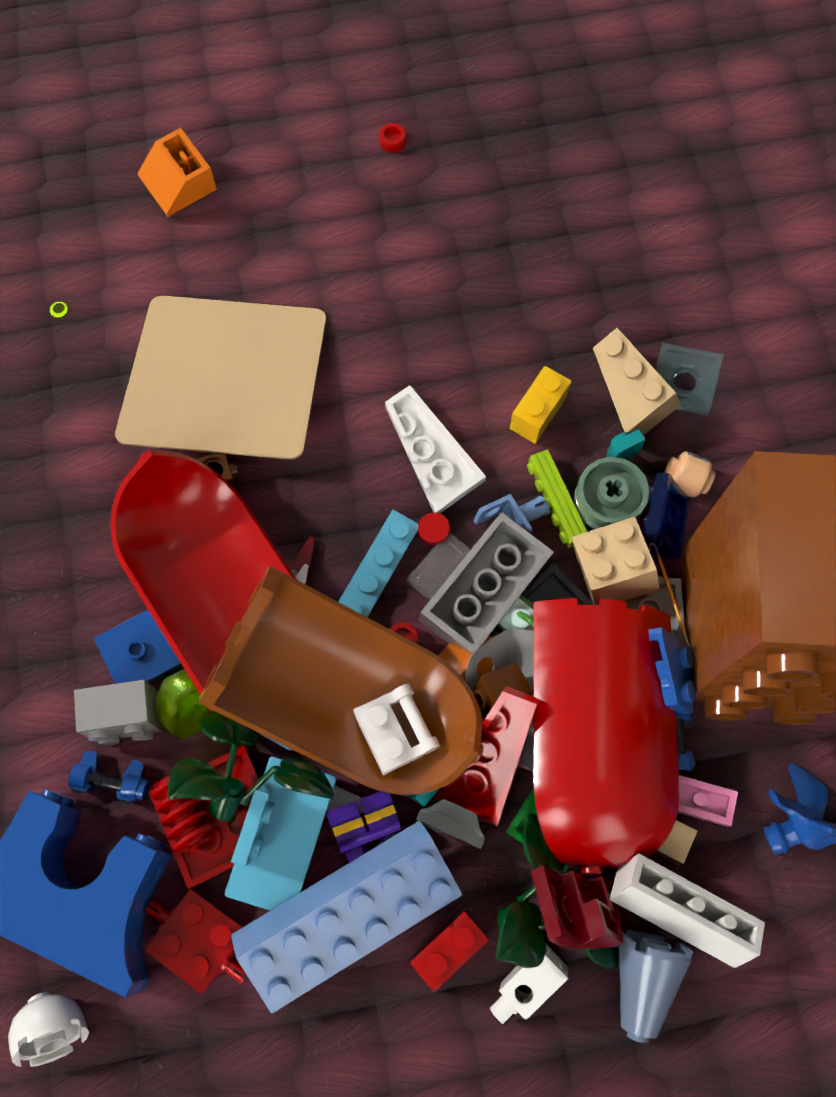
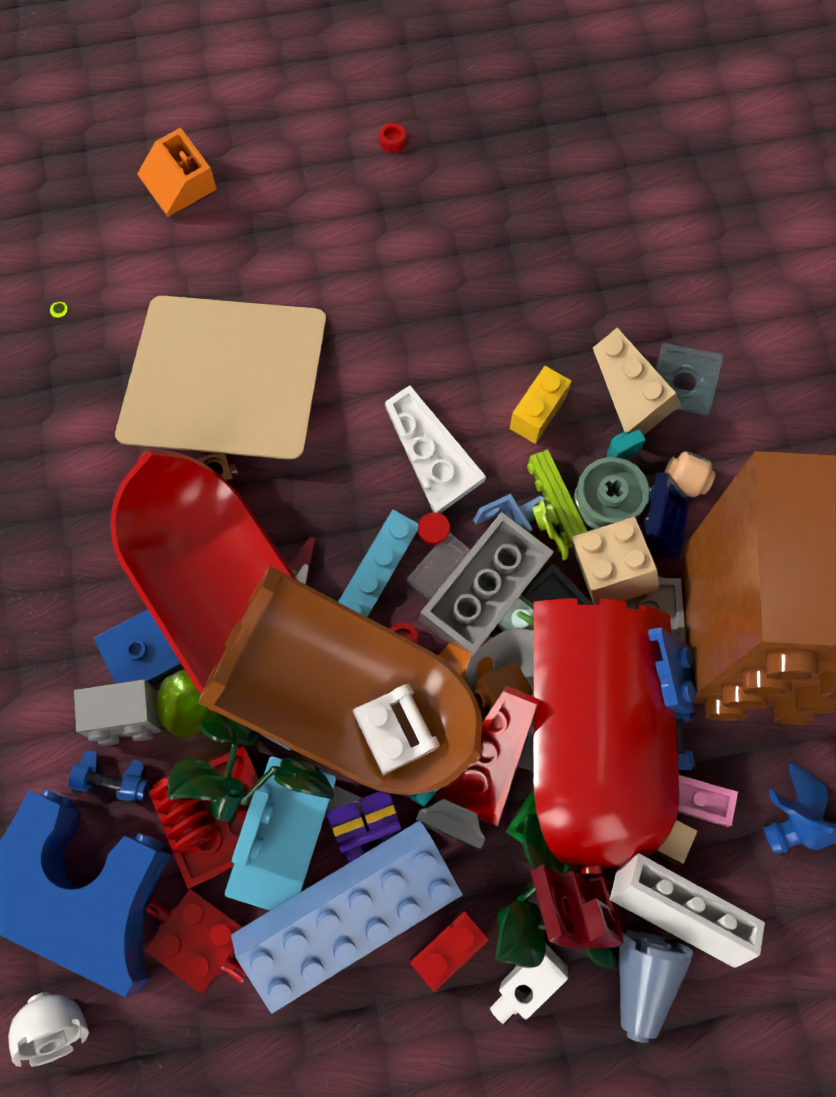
light orange piece [649,543,690,646] -> none
none -> lime plate [532,500,569,561]

